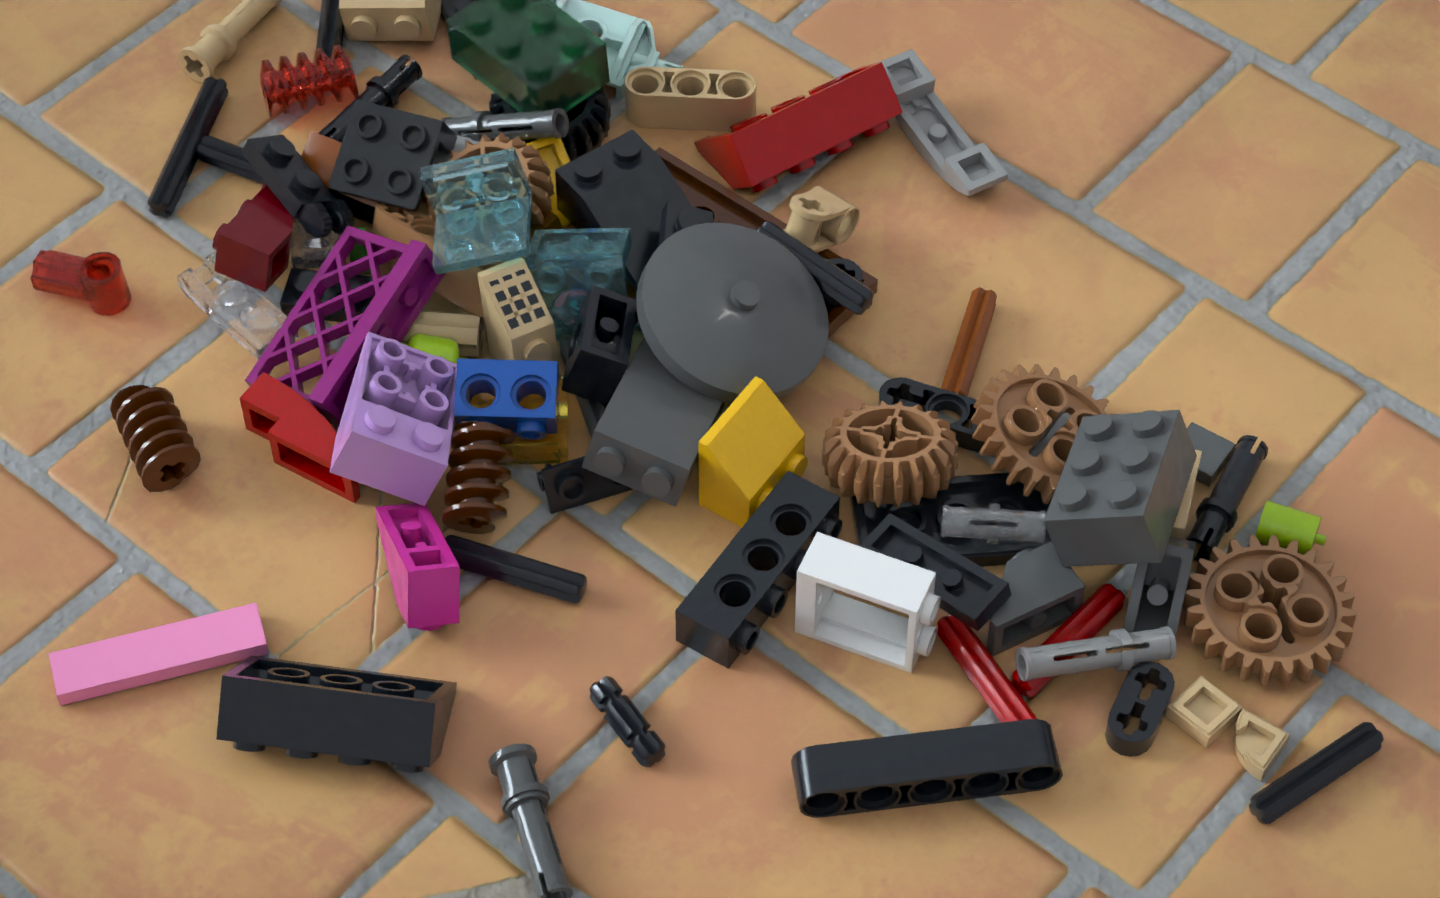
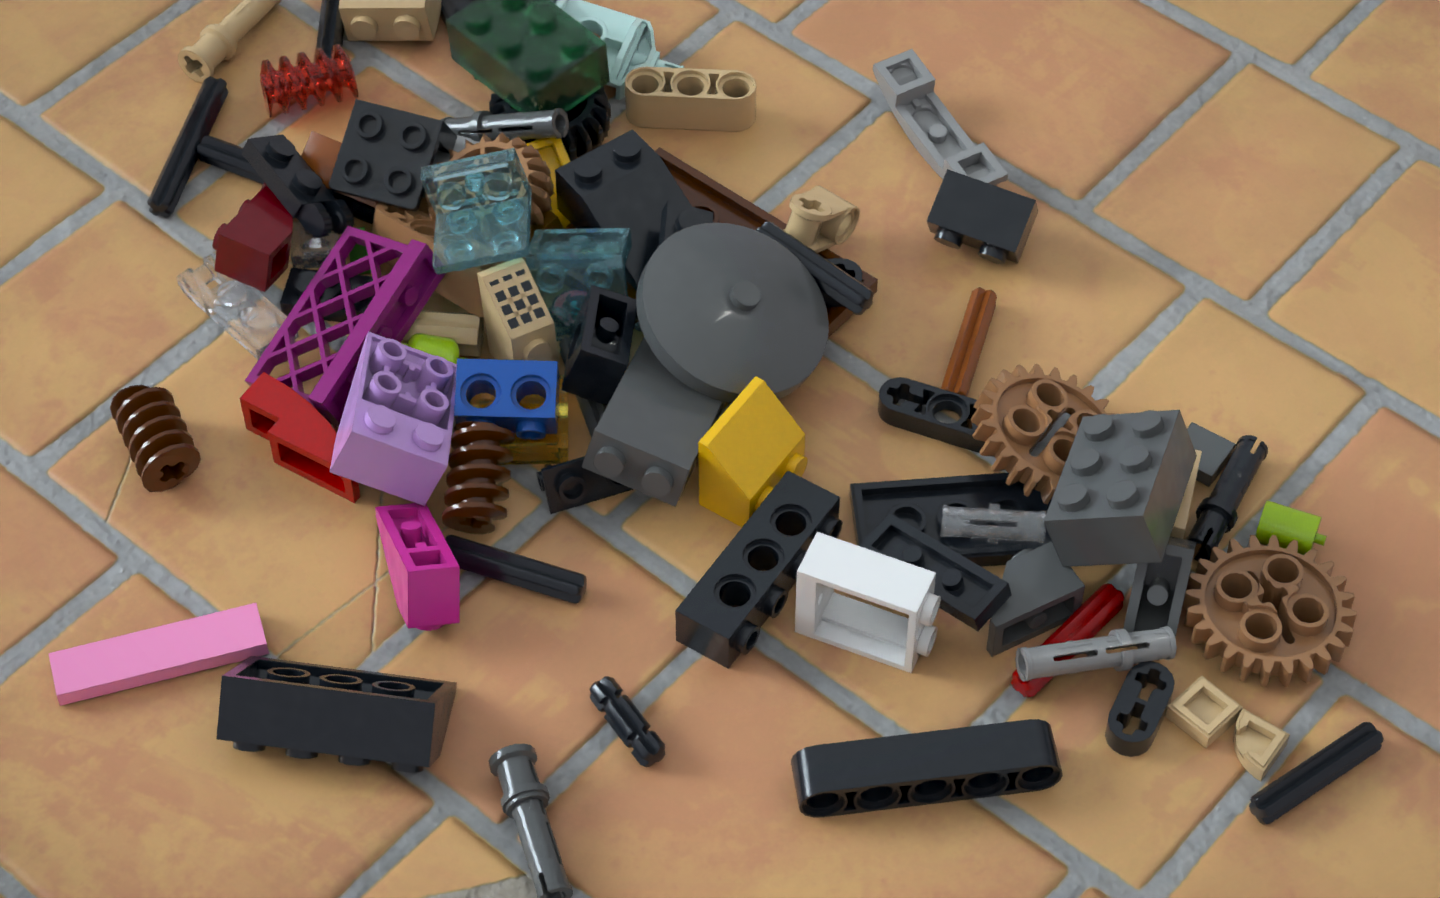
clear red piece [30,250,132,316] -> none
black pin [319,55,423,143] -> none
red wedge [694,62,903,193] -> none
medium nougat gear [822,400,958,509] -> none
red axle [937,614,1038,723] -> none
none -> black brick [927,169,1038,265]

